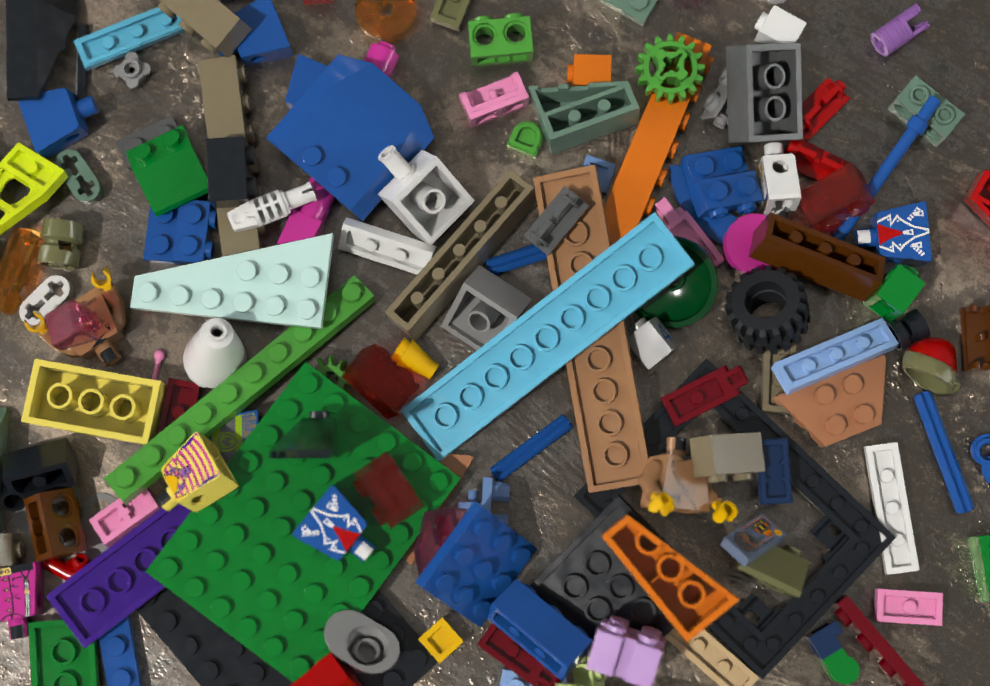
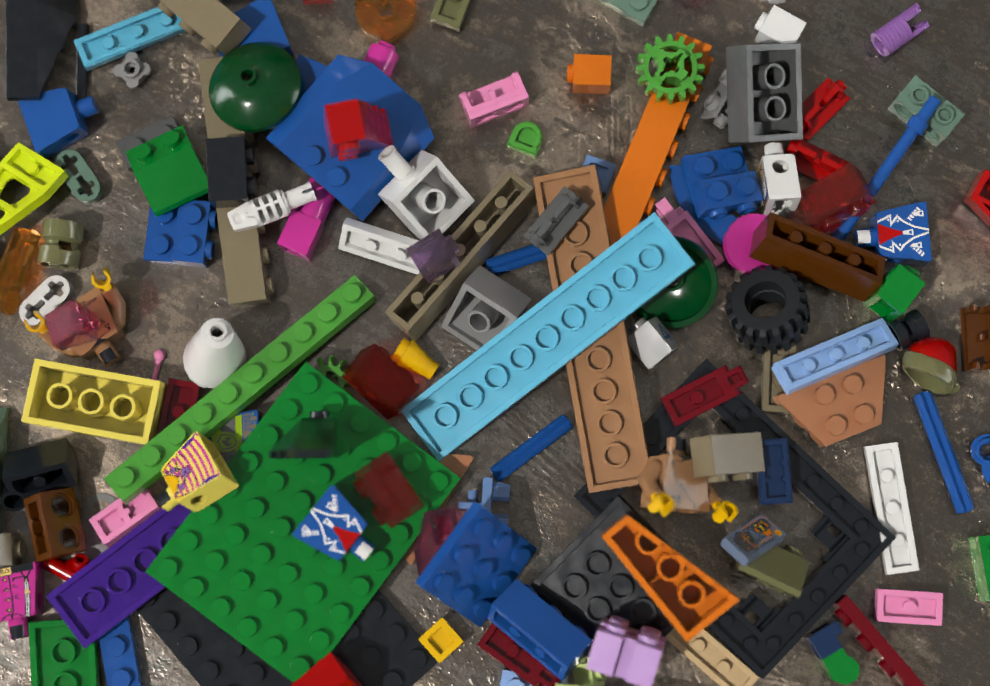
light aqua wing [130,233,334,329] -> none
light grey piece [324,610,400,674] -> none
bright green brick [468,13,533,67] -> none
sand green wedge [528,81,640,155] -> none
none -> dark green dish [209,42,302,132]
none -> red wedge [323,99,394,162]
none -> clear purple brick [406,228,461,284]

